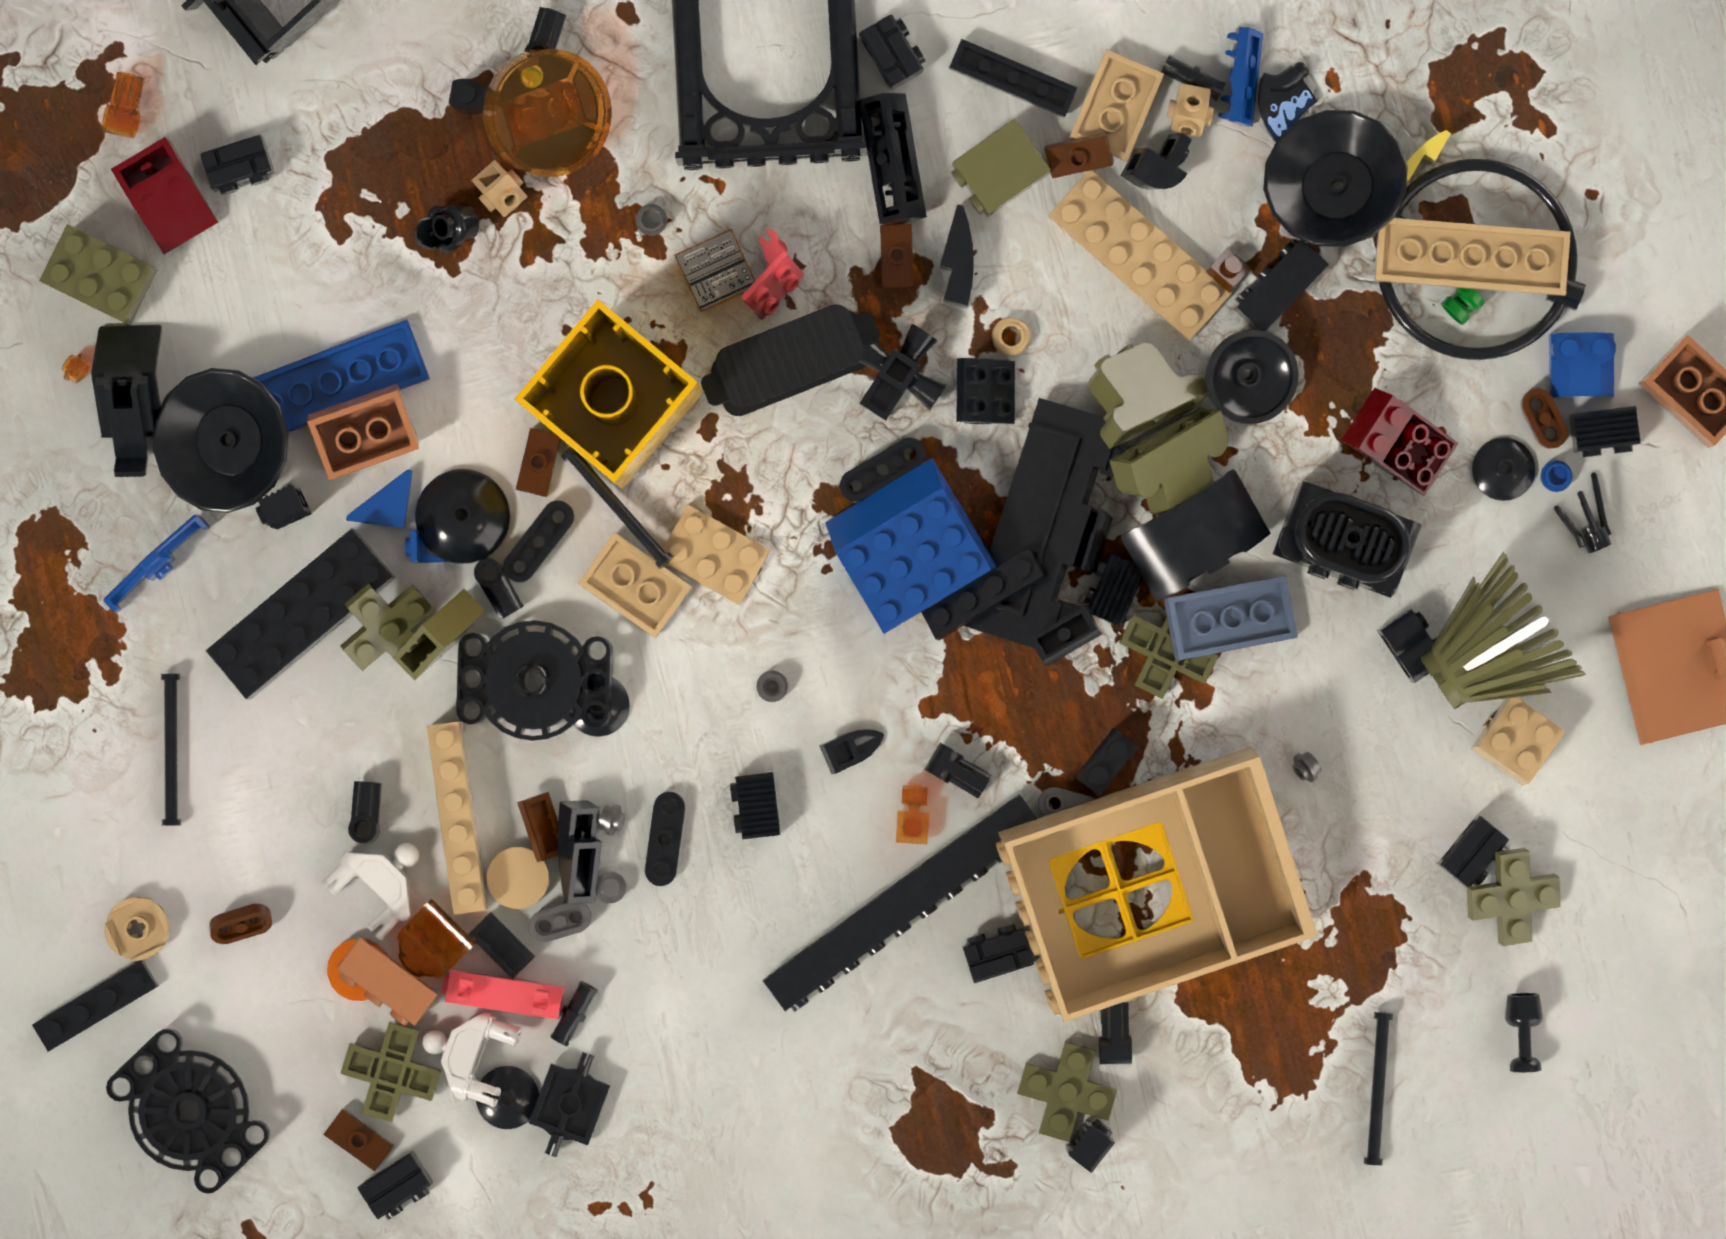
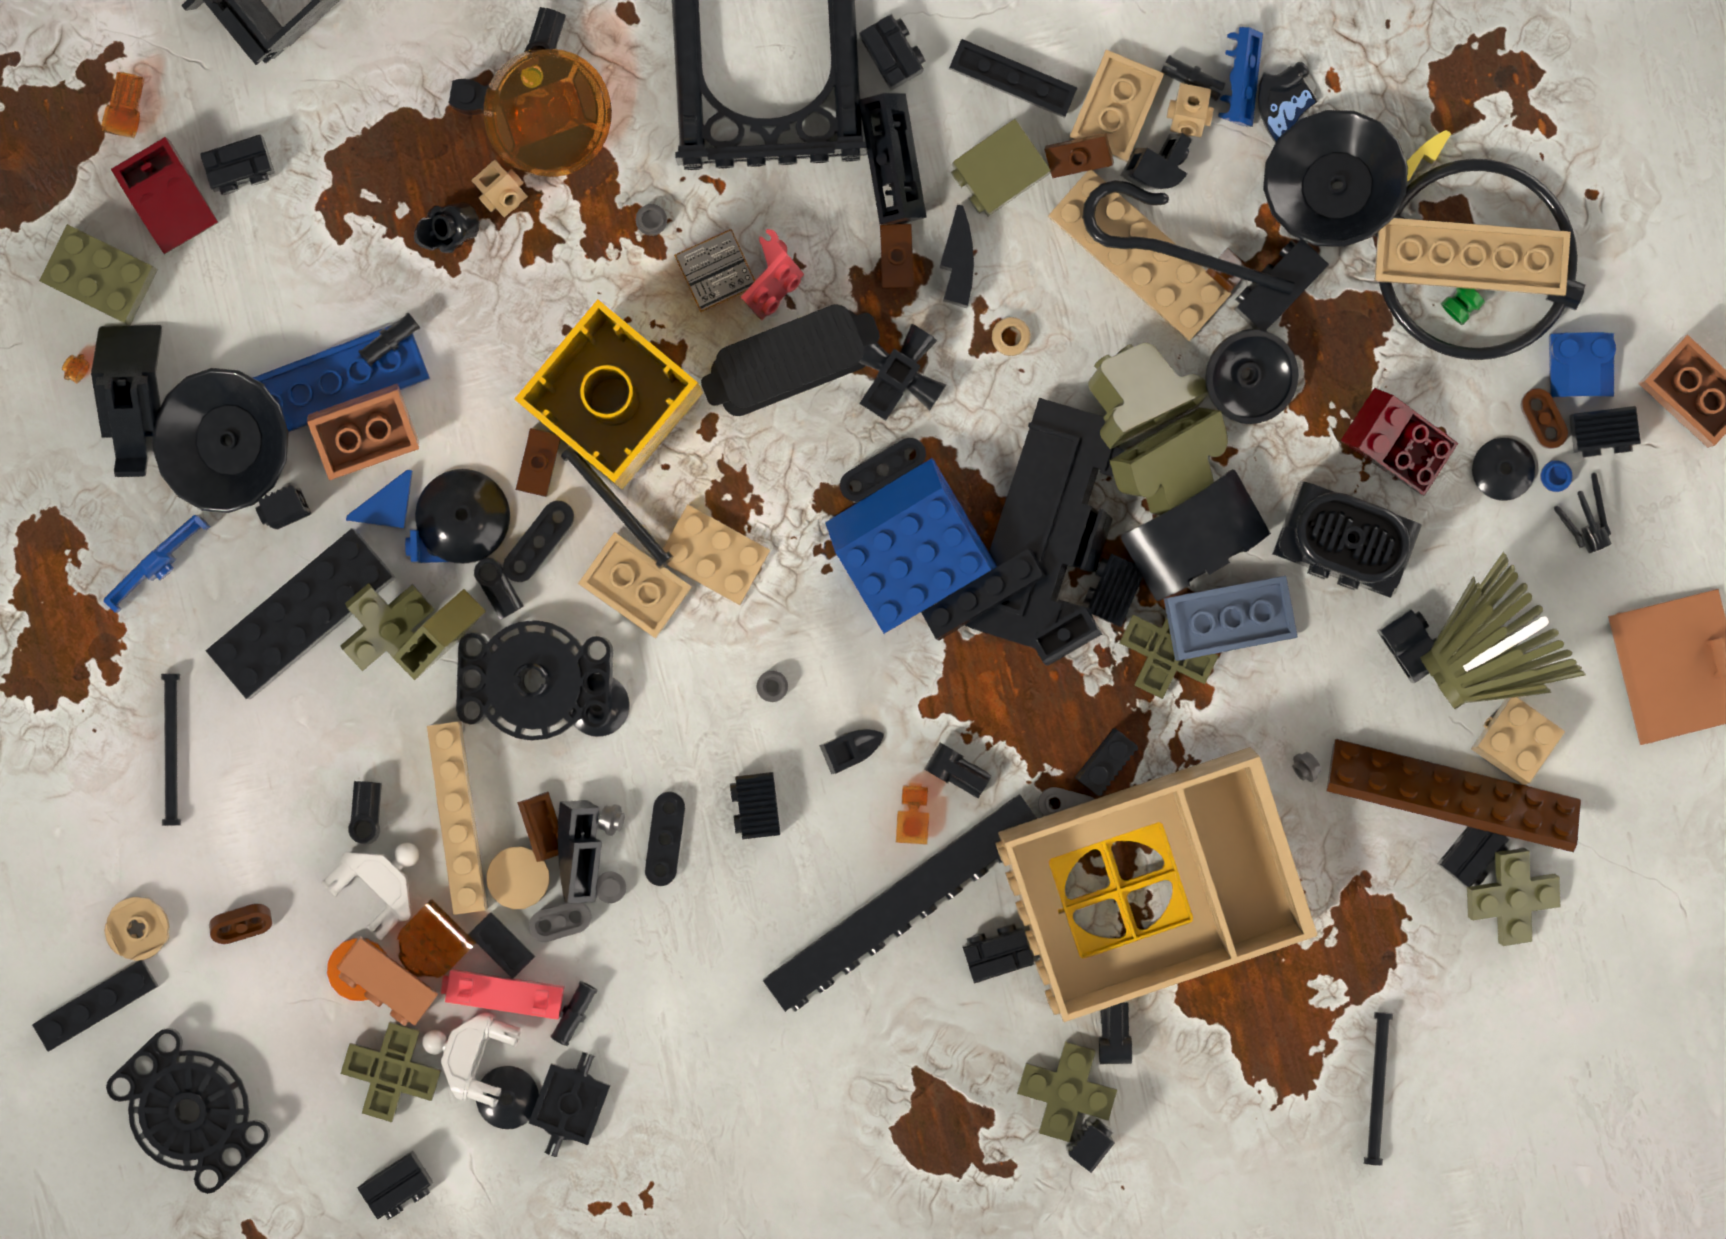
reddish brown plate [323,1108,394,1172] -> none
black plate [956,358,1015,424] -> none
black piece [1505,993,1543,1073] -> none
none -> black pin [358,313,420,367]
none -> black piece [1082,180,1295,294]
none -> reddish brown plate [1326,739,1581,853]

